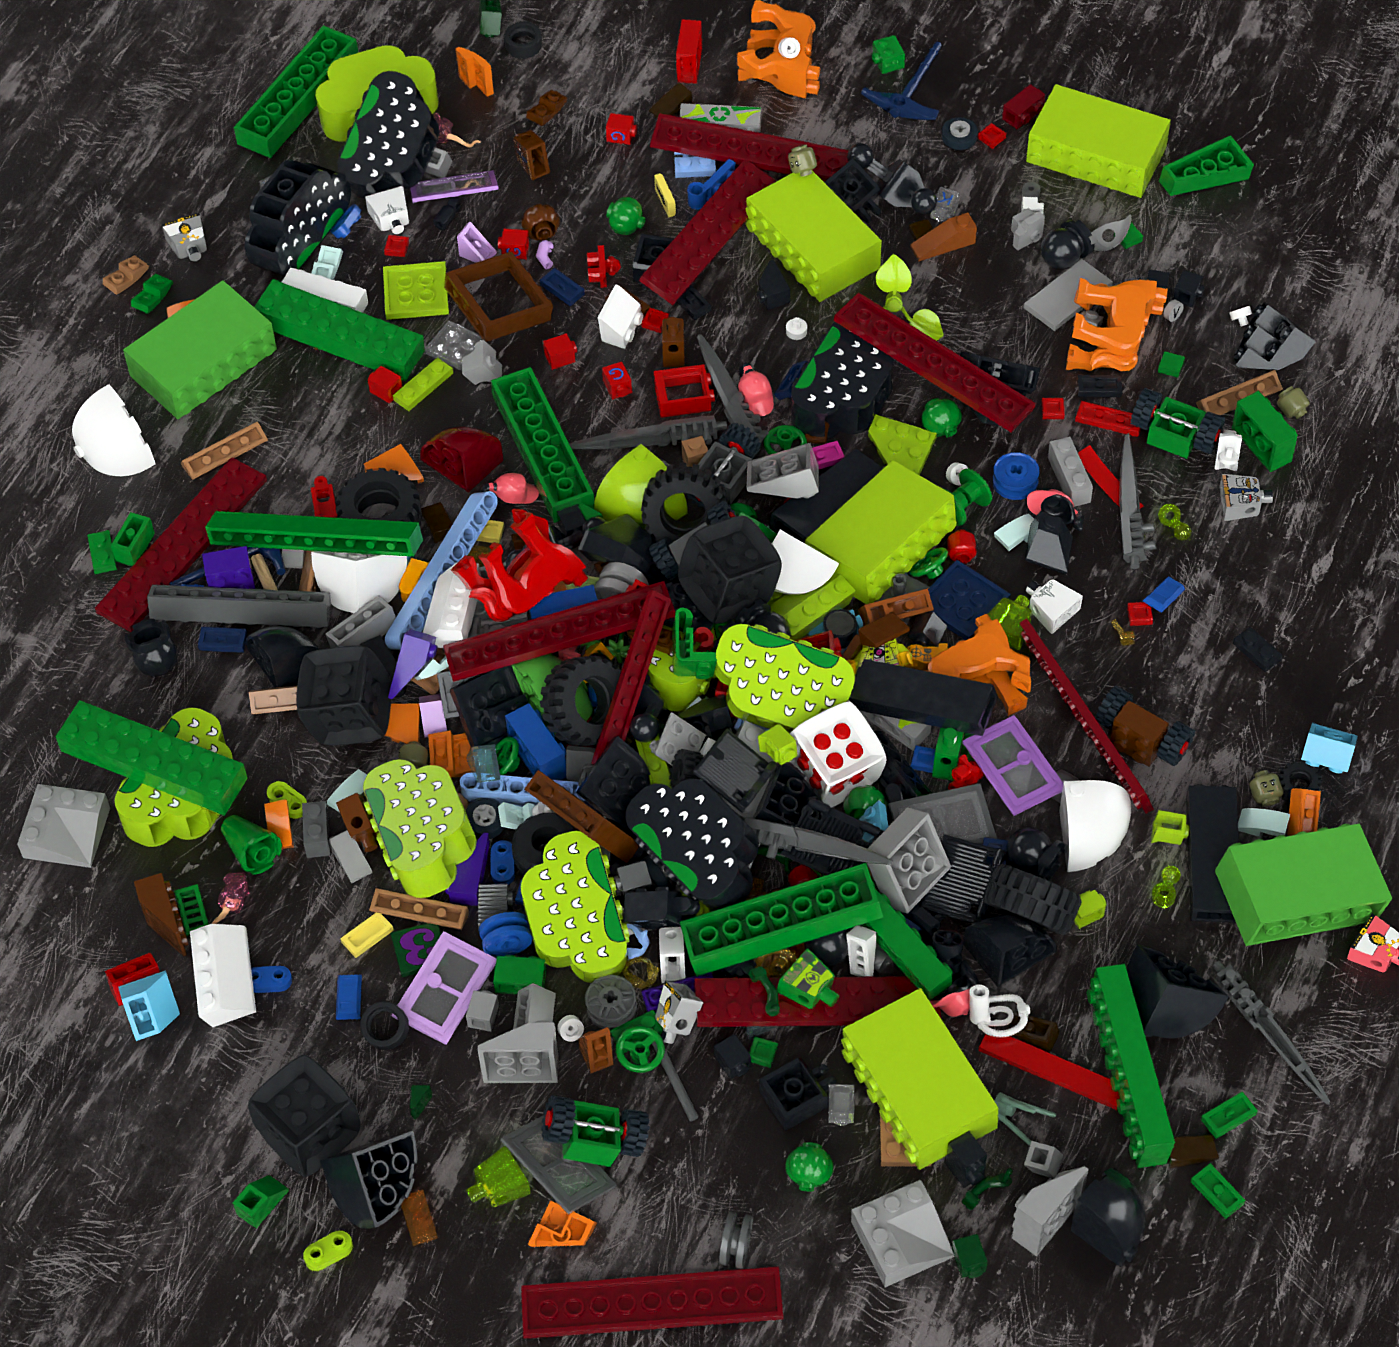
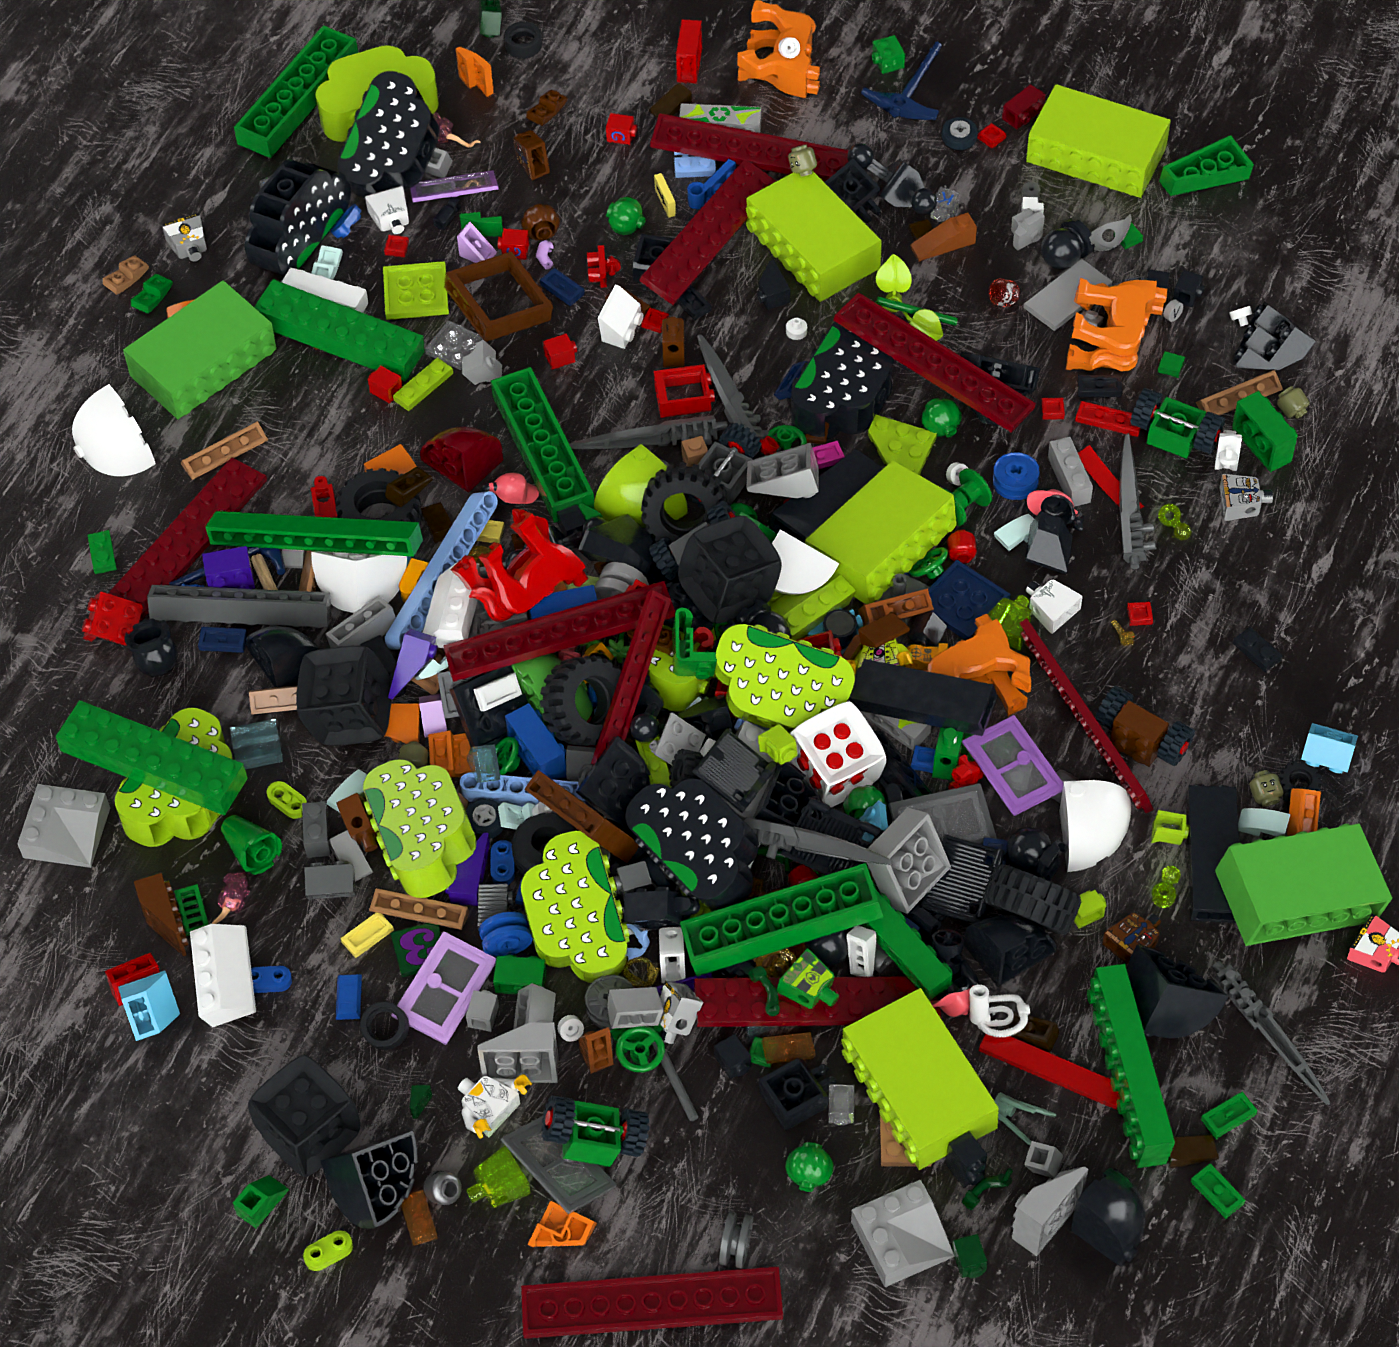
green brick [111,512,155,566] -> none
orange slope [264,799,294,849] -> none
red brick [602,361,632,400] -> none
coral hair [738,362,774,416] -> none
blue tile [1143,576,1185,613] -> none
none -> red bracket [82,592,143,646]
none -> clear light blue slope [230,719,283,770]
none -> dark grey brick [304,861,356,900]
none -> dark brown slope [385,466,433,507]
none -> flat silver head [424,1171,461,1205]
none -> white torso [458,1075,532,1139]
none -> green slope [460,212,503,237]
none -> white tile [473,673,522,711]
none -> light grey brick [608,987,664,1029]
none -> red plate [759,436,779,456]
none -> clear orange plate [762,1032,816,1064]
none -> green bar [876,296,958,326]
none -> clear red head [988,278,1020,307]
none -> torso [1102,913,1161,964]

